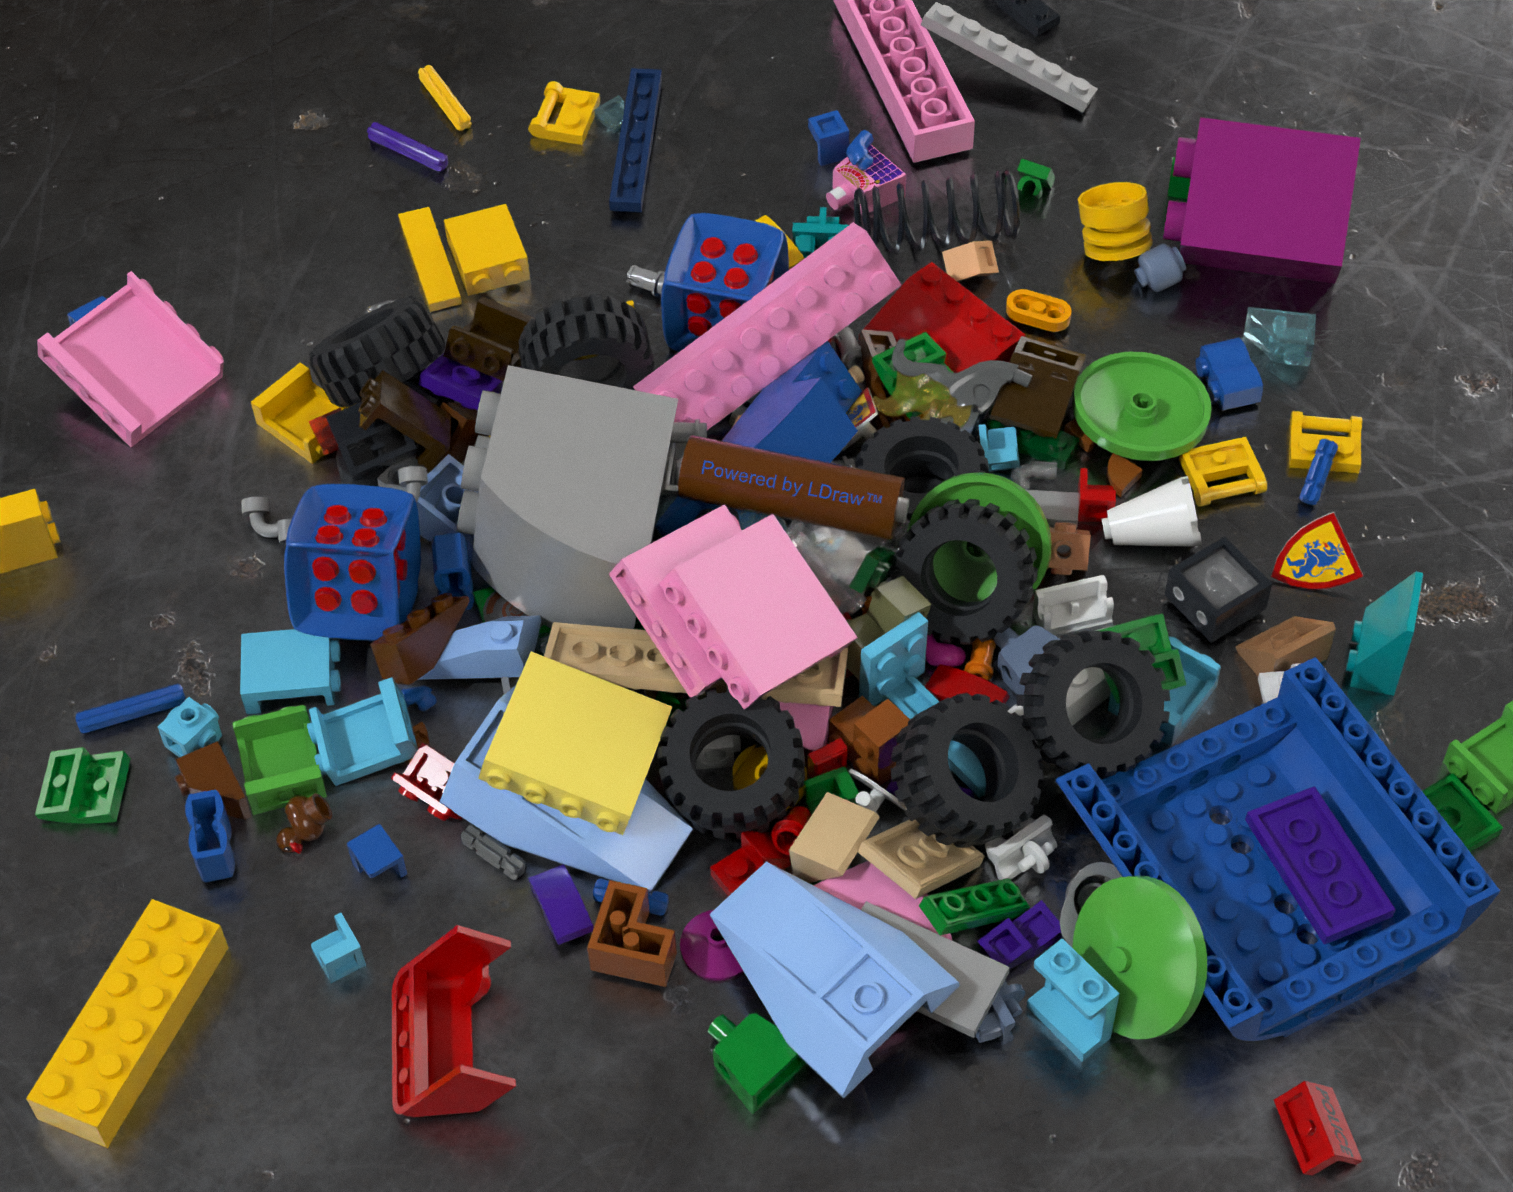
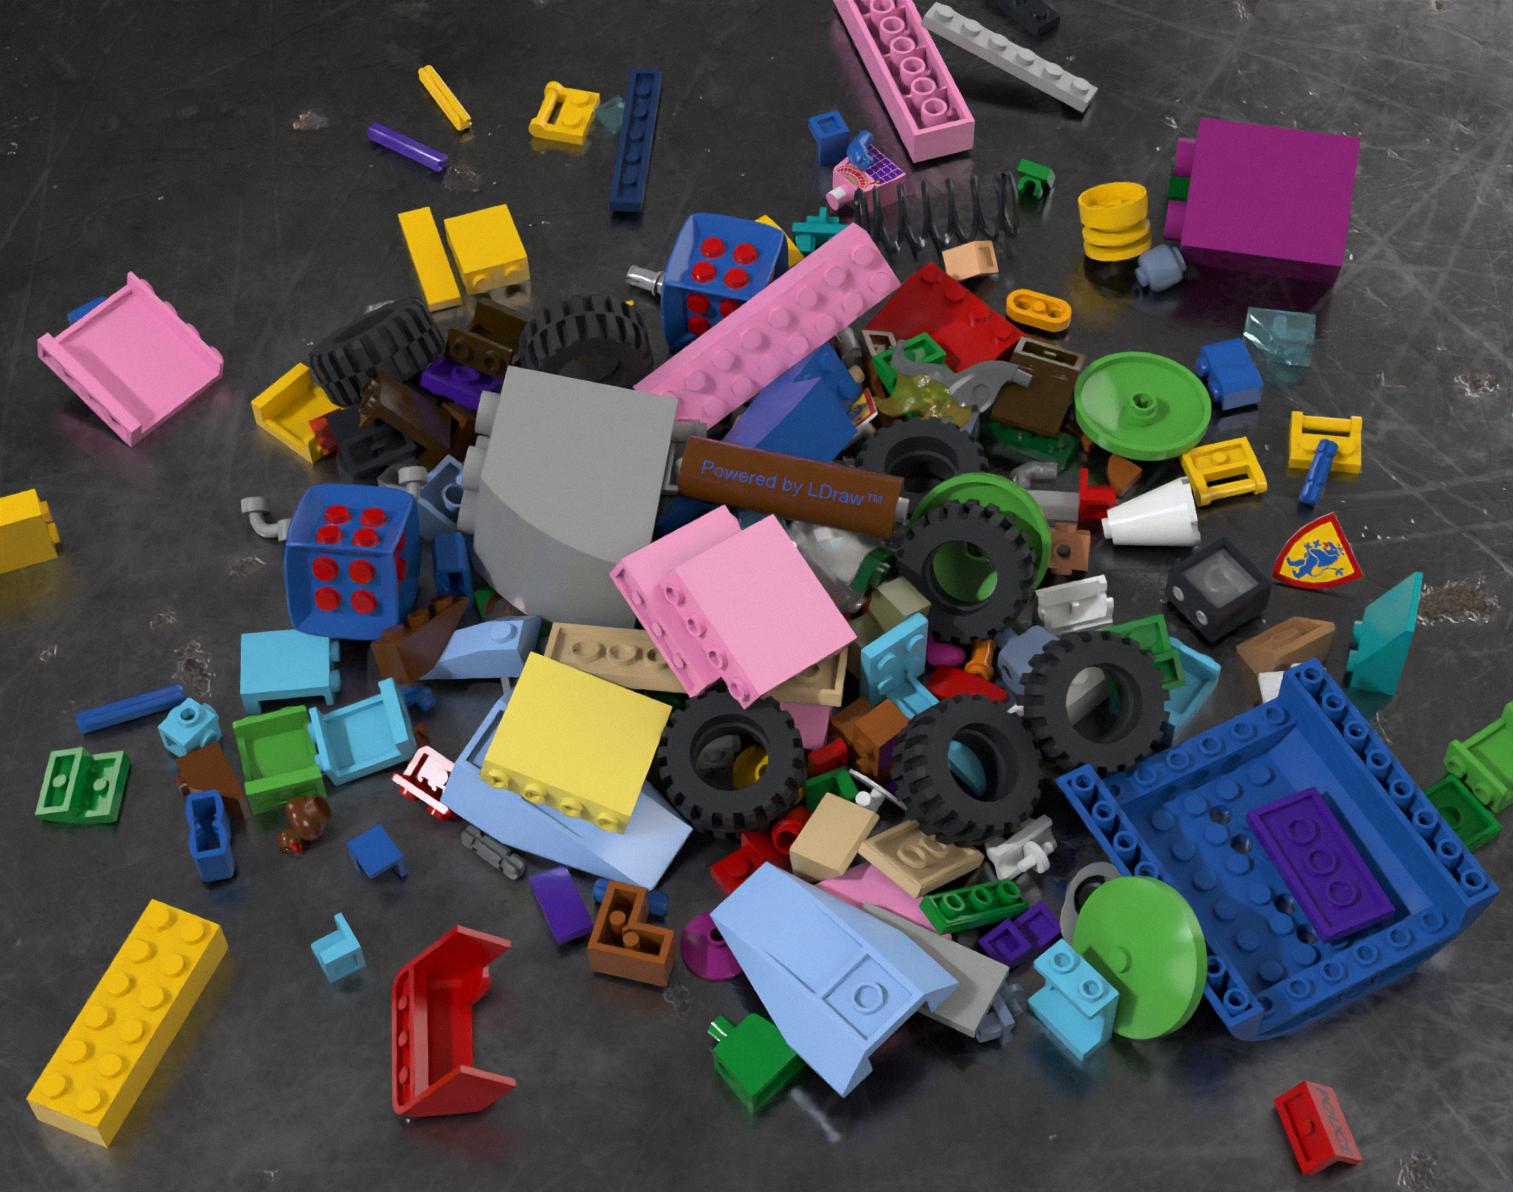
medium azure panel [979,424,1020,472] -> none

